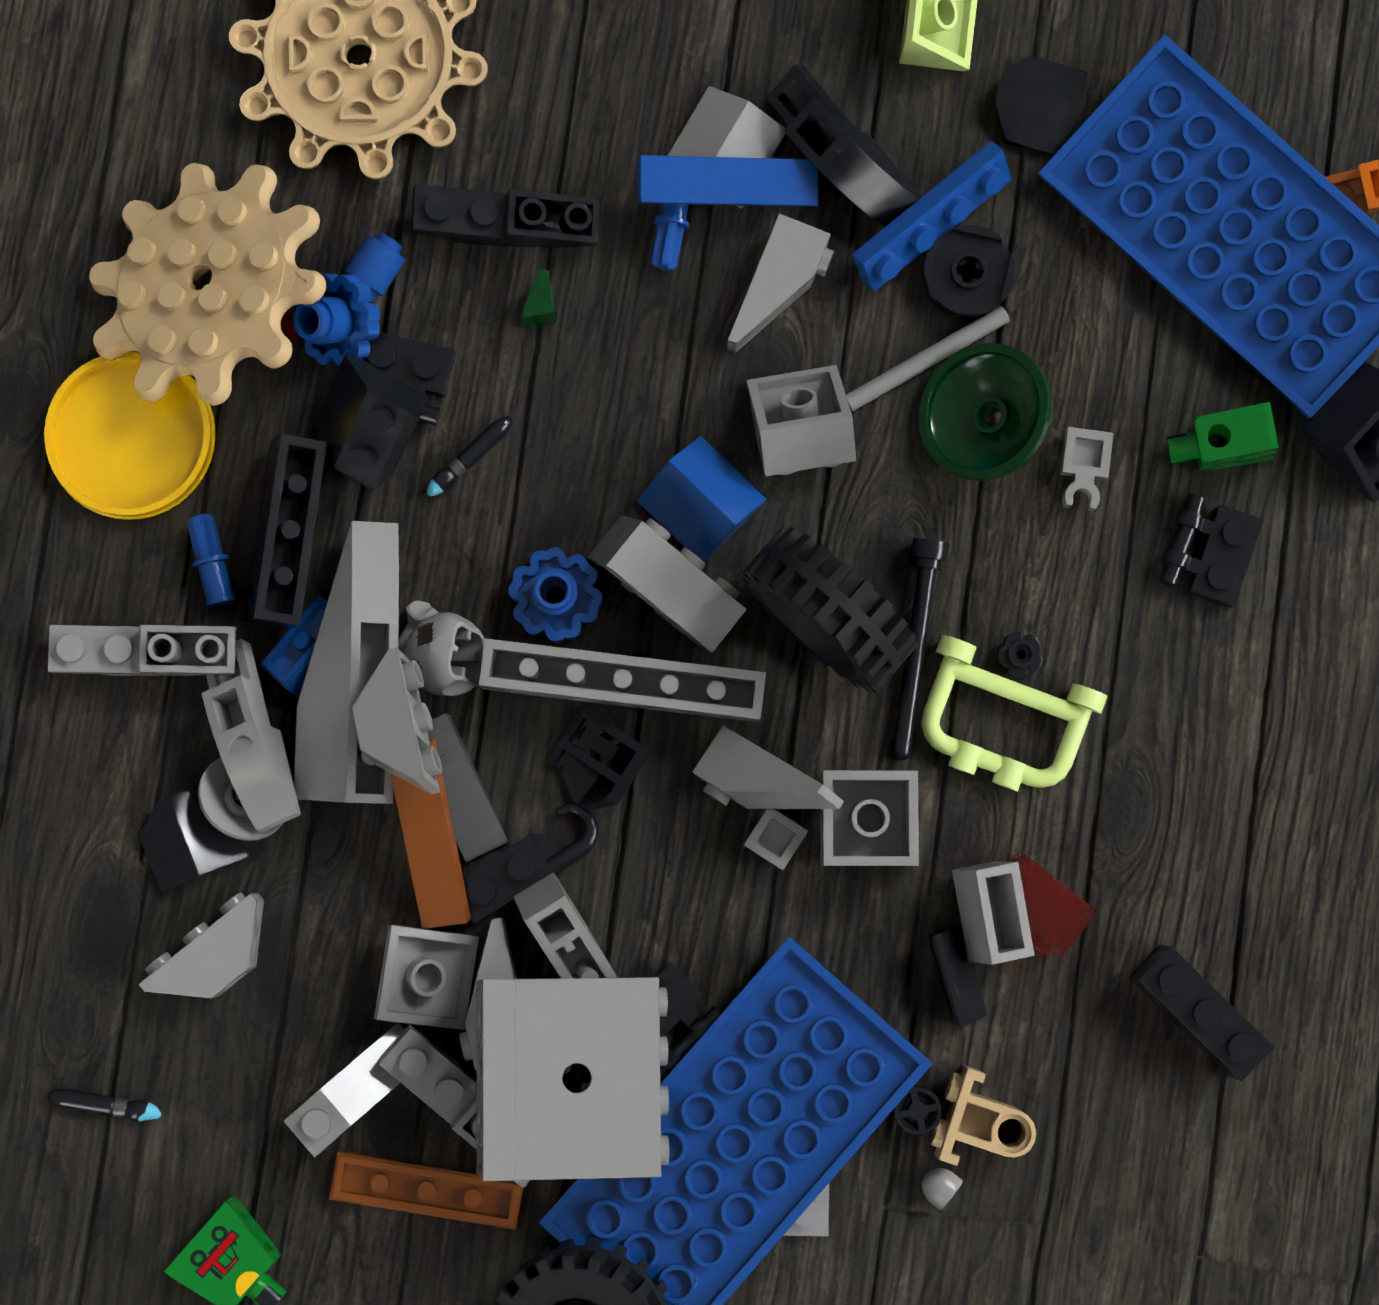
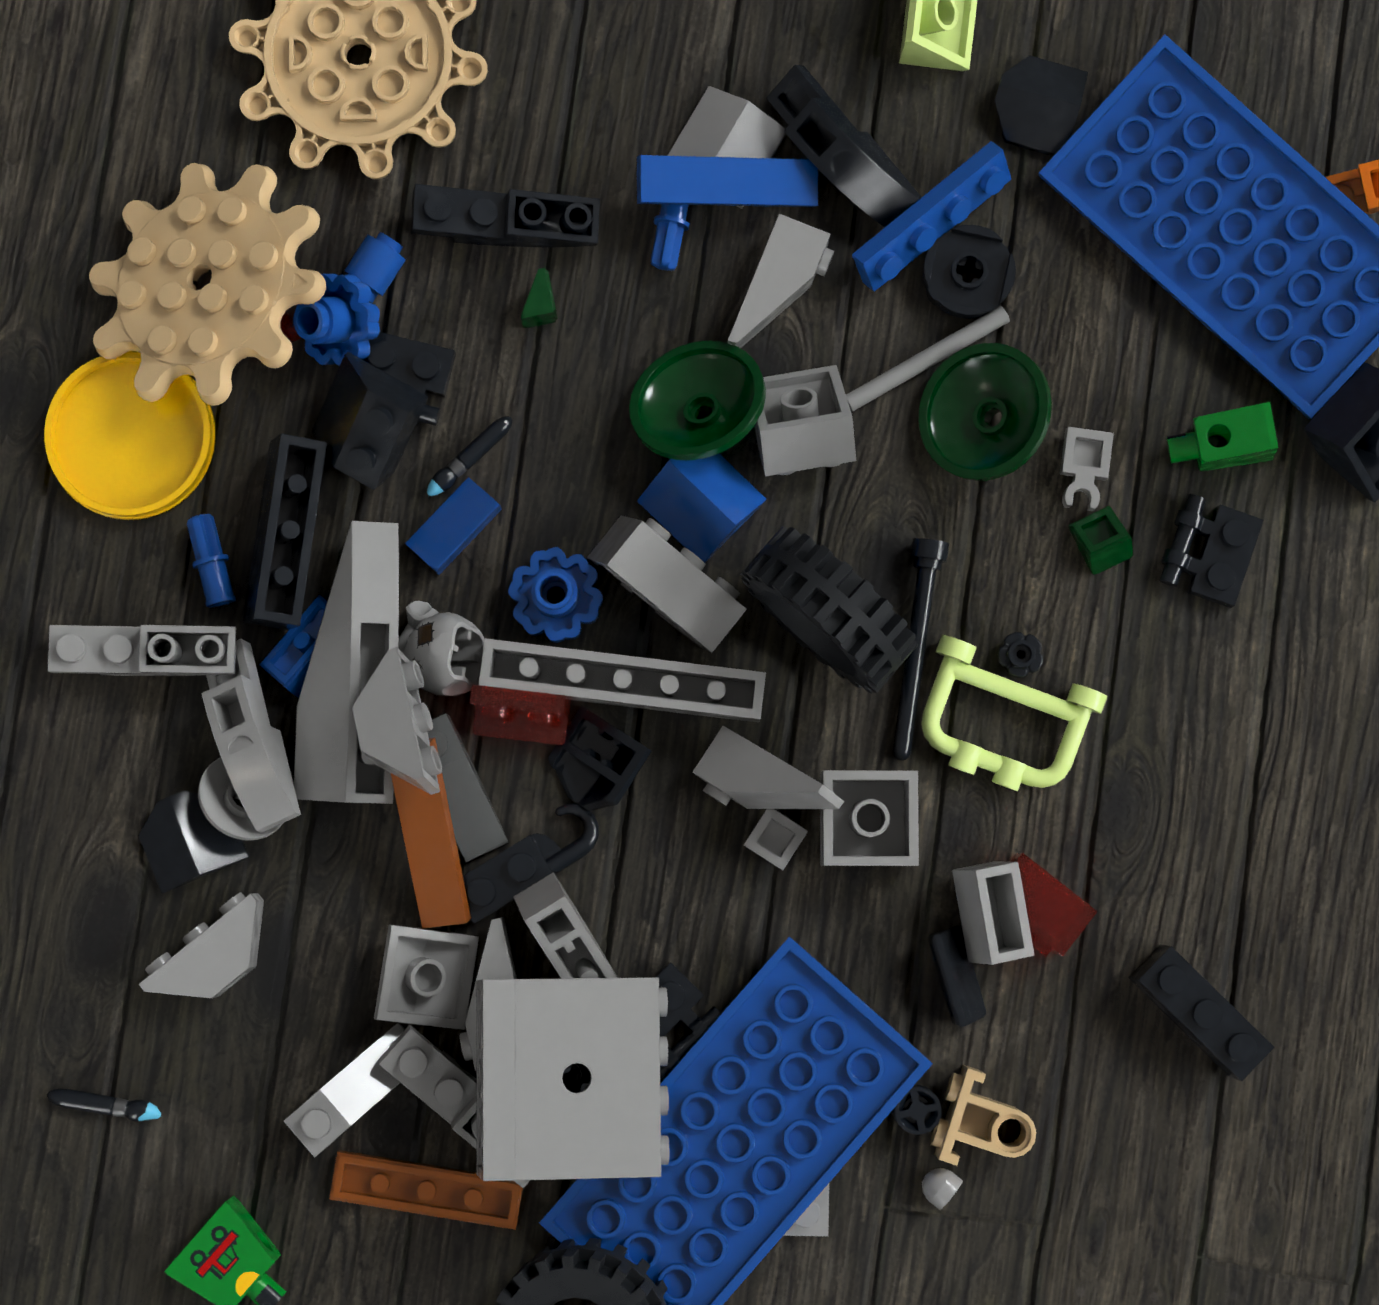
none -> blue slope [405,477,502,575]
none -> clear red bracket [470,685,571,745]
none -> dark green dish [629,341,766,460]
none -> dark green slope [1069,505,1133,575]

